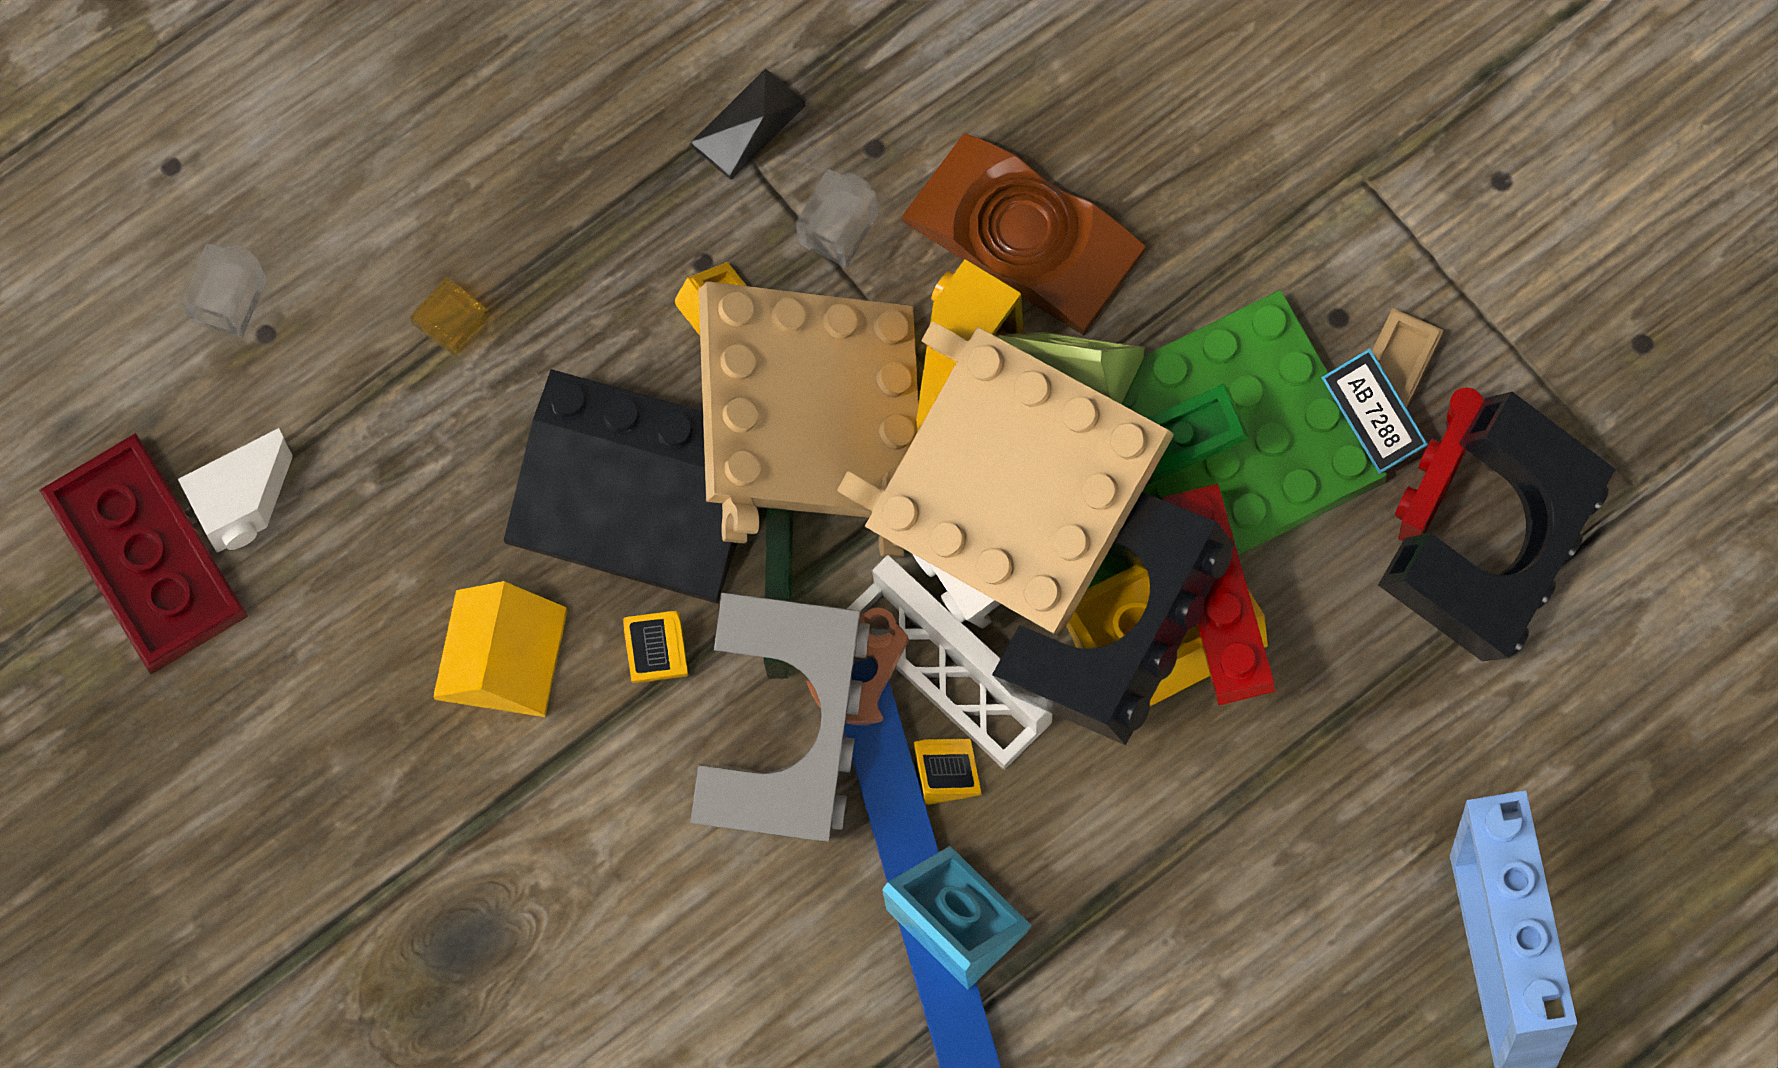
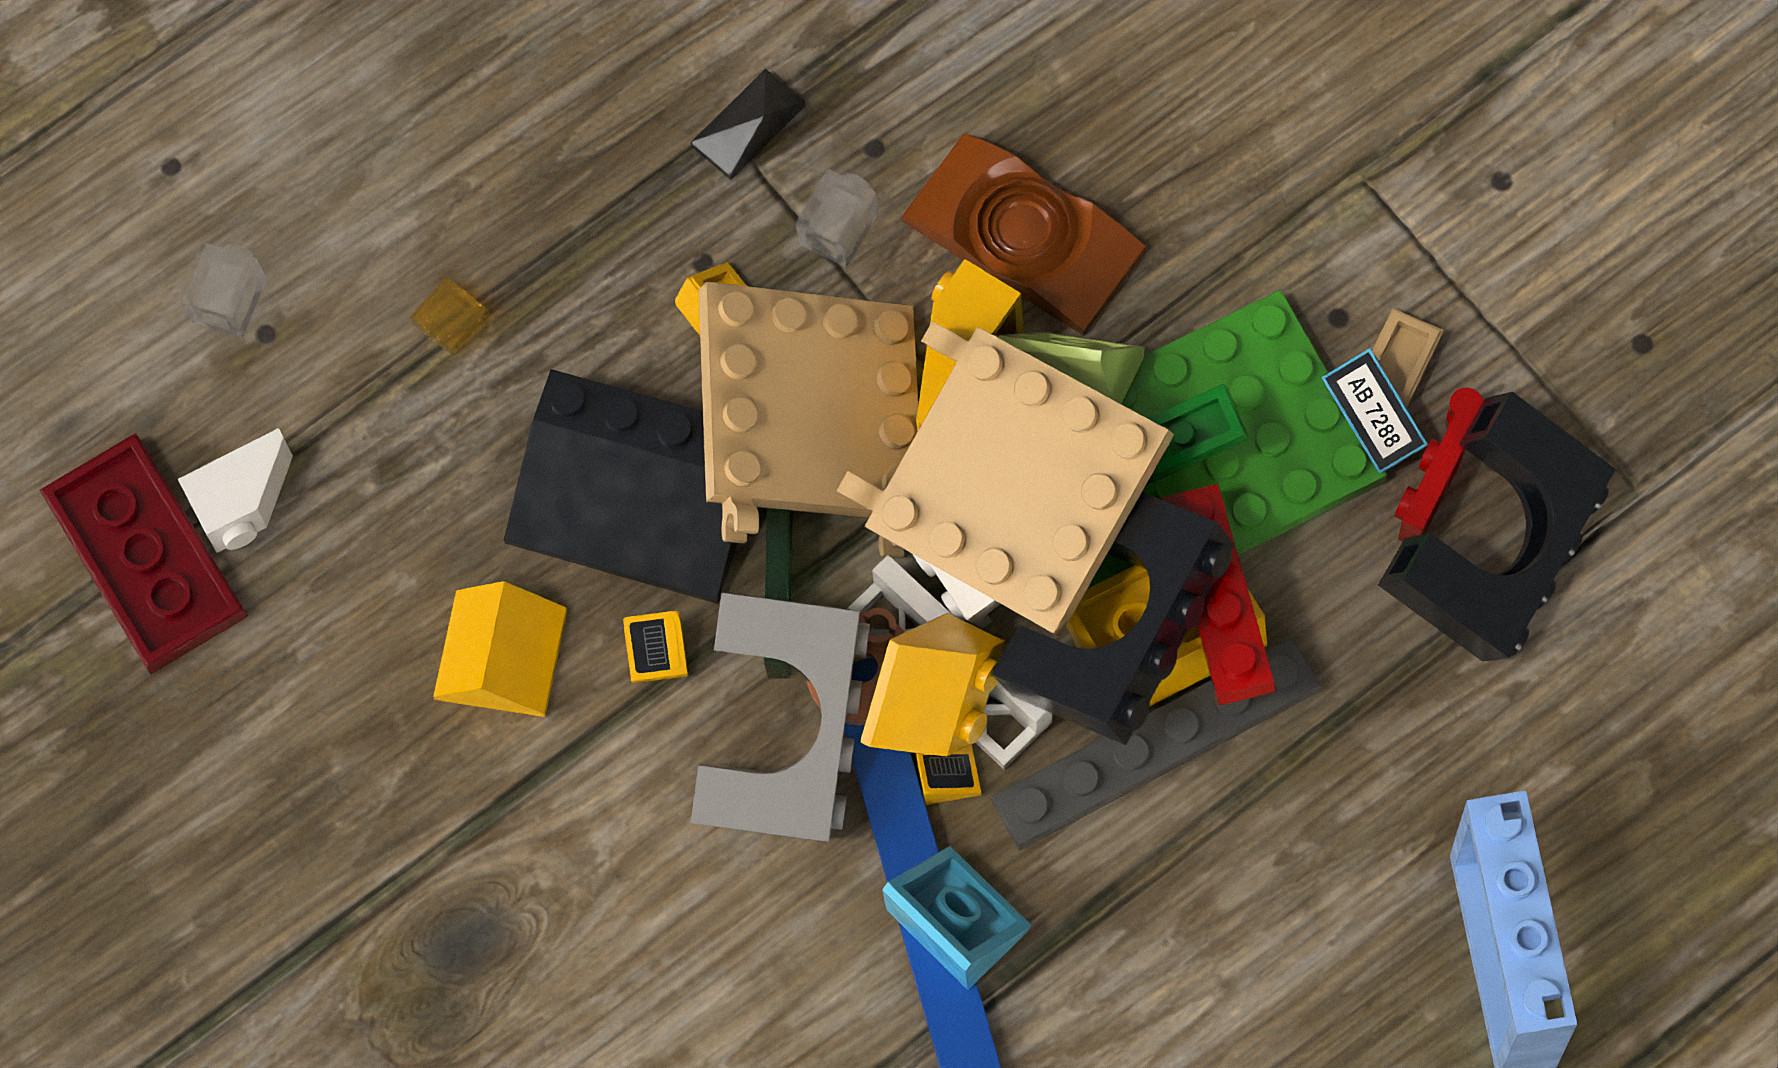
none -> yellow slope [860,613,1005,757]
none -> dark grey plate [991,638,1321,851]

